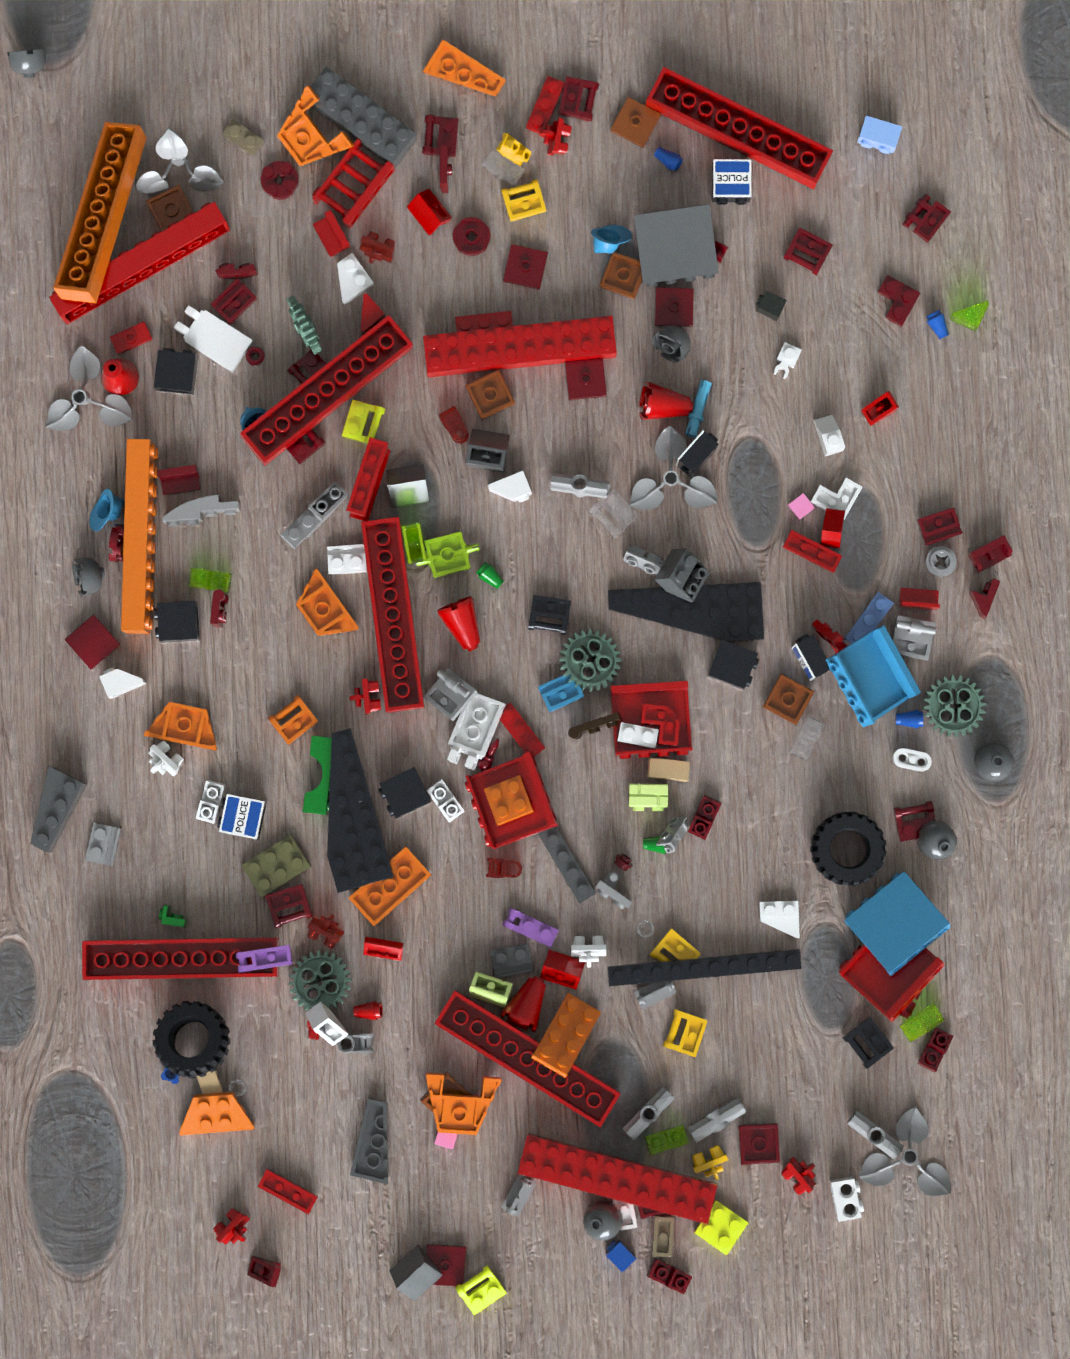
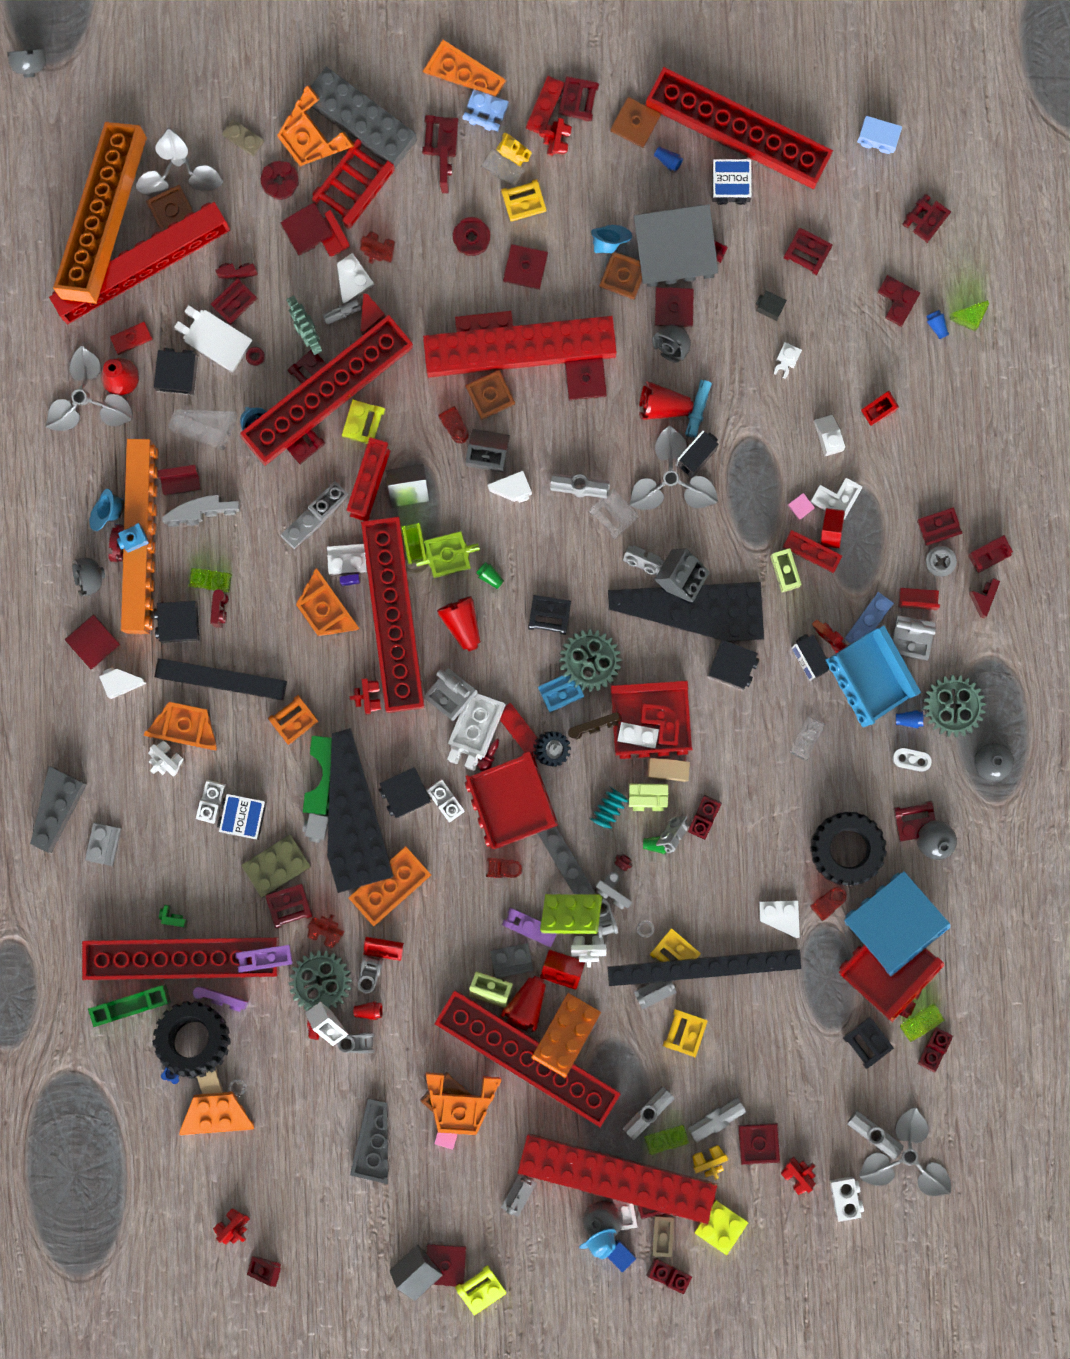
red plate [257,1168,319,1215] -> none
red panel [407,189,452,235] -> none
orange plate [484,775,534,826] -> none
dark orange plate [763,673,815,725] -> none
none -> green arch [88,984,171,1027]
none -> dark azure brick [117,523,149,553]
none -> black beam [154,658,287,700]
none -> clear wedge [168,409,238,451]
none -> medium lavender plate [193,986,249,1012]
none -> dark red slope [280,203,332,256]
none -> light grey brick [303,814,329,843]
none -> light grey axle [323,299,361,324]
none -> dark purple tile [339,574,361,586]
none -> light grey piece [358,955,383,993]
none -> light blue plate [463,89,509,131]
none -> black wheel [533,731,571,767]
none -> lime plate [540,894,602,934]
none -> dark azure piece [579,1229,616,1259]
none -> teal piece [589,786,629,829]
none -> light grey piece [597,899,618,938]
none -> yellowish green brick [770,548,802,593]
none -> clear red piece [810,887,847,921]

